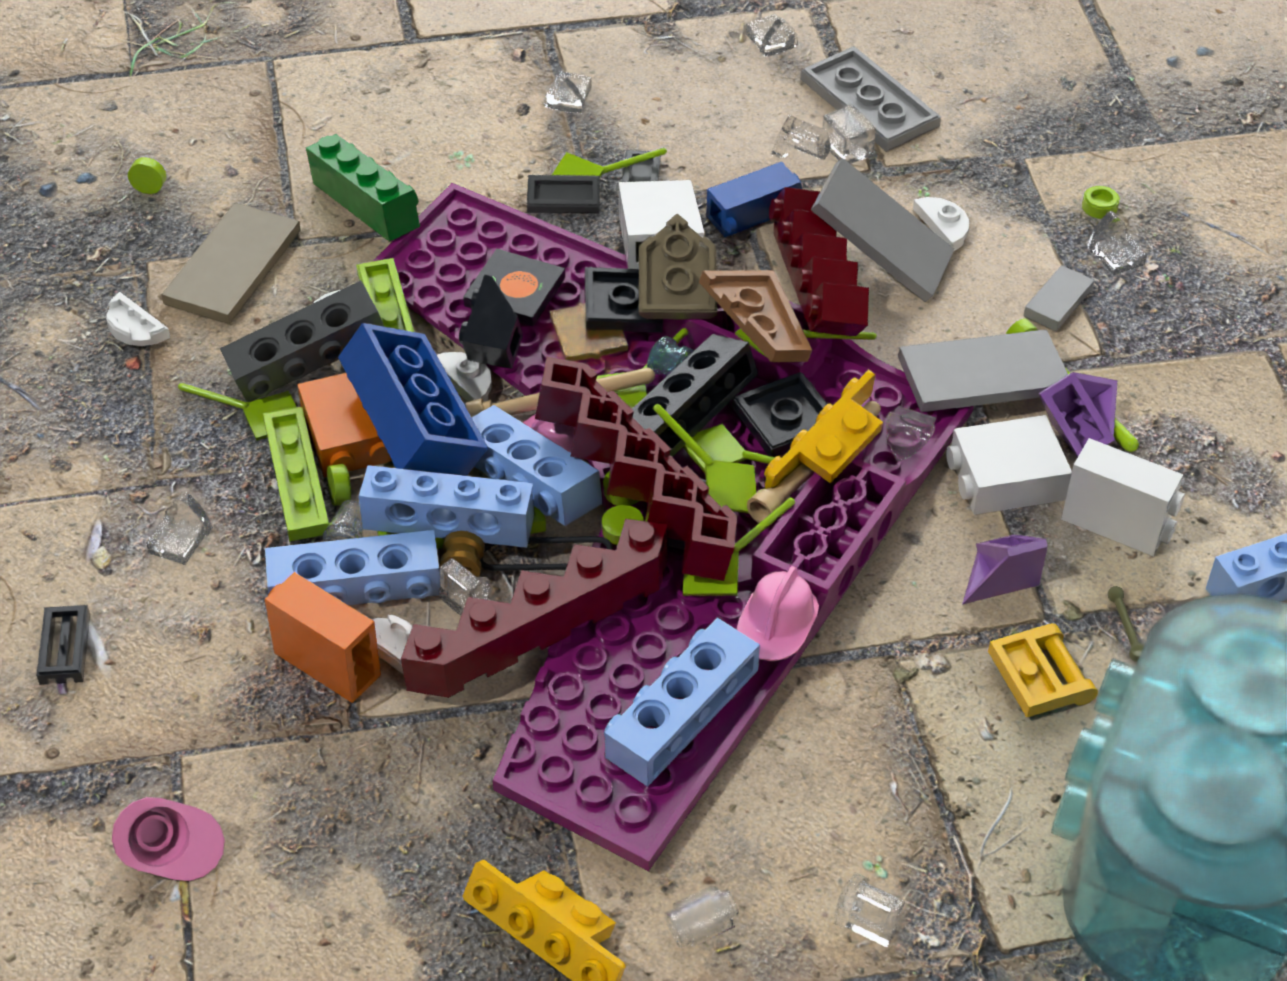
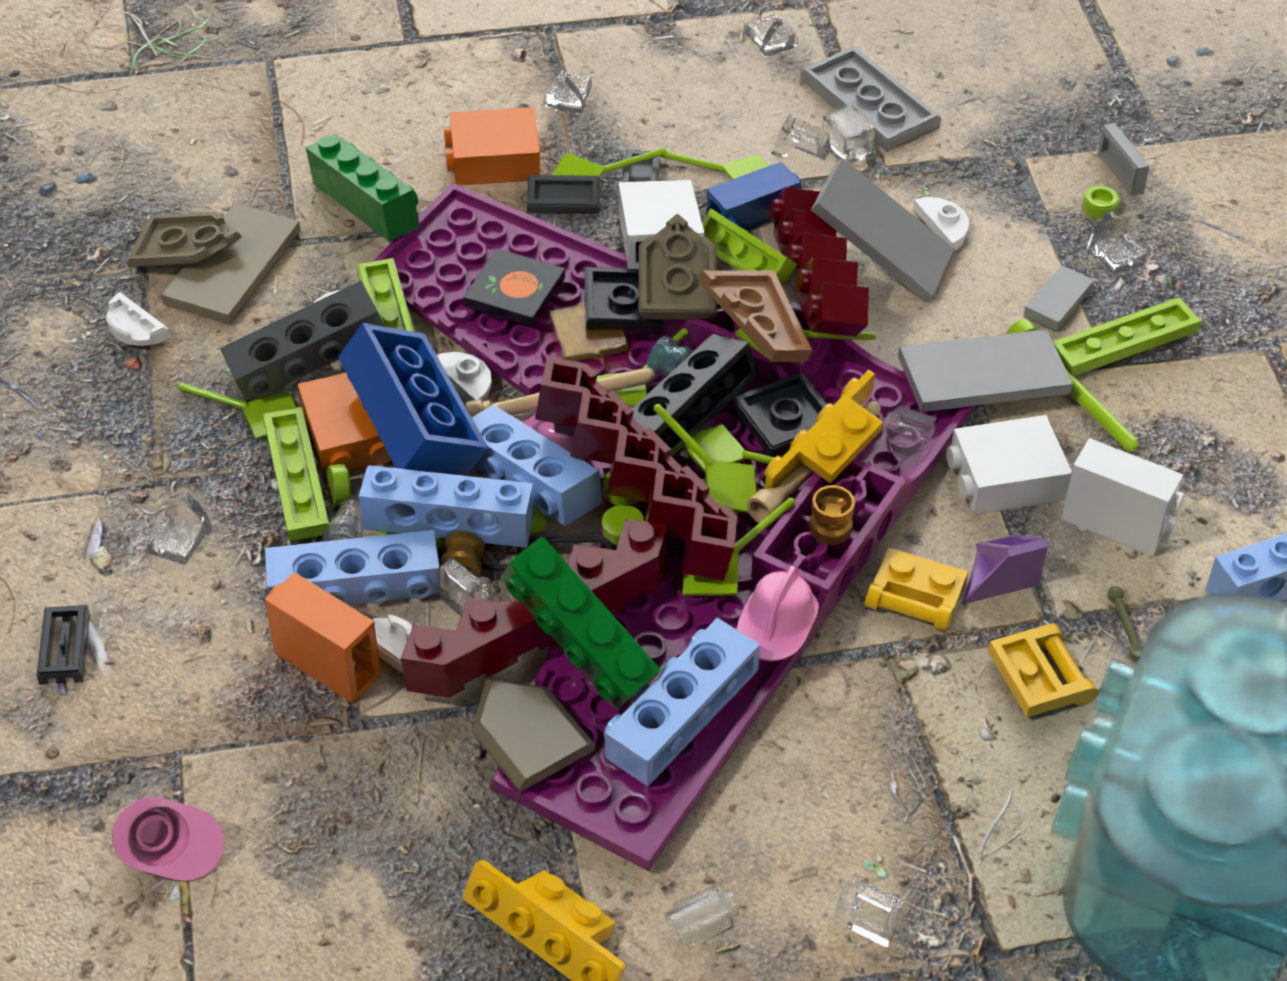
lime tile [128,157,166,194] -> none
black slope [459,275,523,369] -> none
medium lavender slope [1039,372,1118,458] -> none
none -> dark tan tile [126,212,242,268]
none -> orange brick [444,107,541,185]
none -> dark tan tile [471,679,596,793]
none -> green brick [501,536,661,711]
none -> lime piece [661,152,770,180]
none -> lime plate [702,209,797,287]
none -> pearl gold wheel [810,485,855,545]
none -> yellow plate [865,547,968,632]
none -> lime plate [1052,297,1201,376]
none -> light grey tile [1097,123,1150,196]

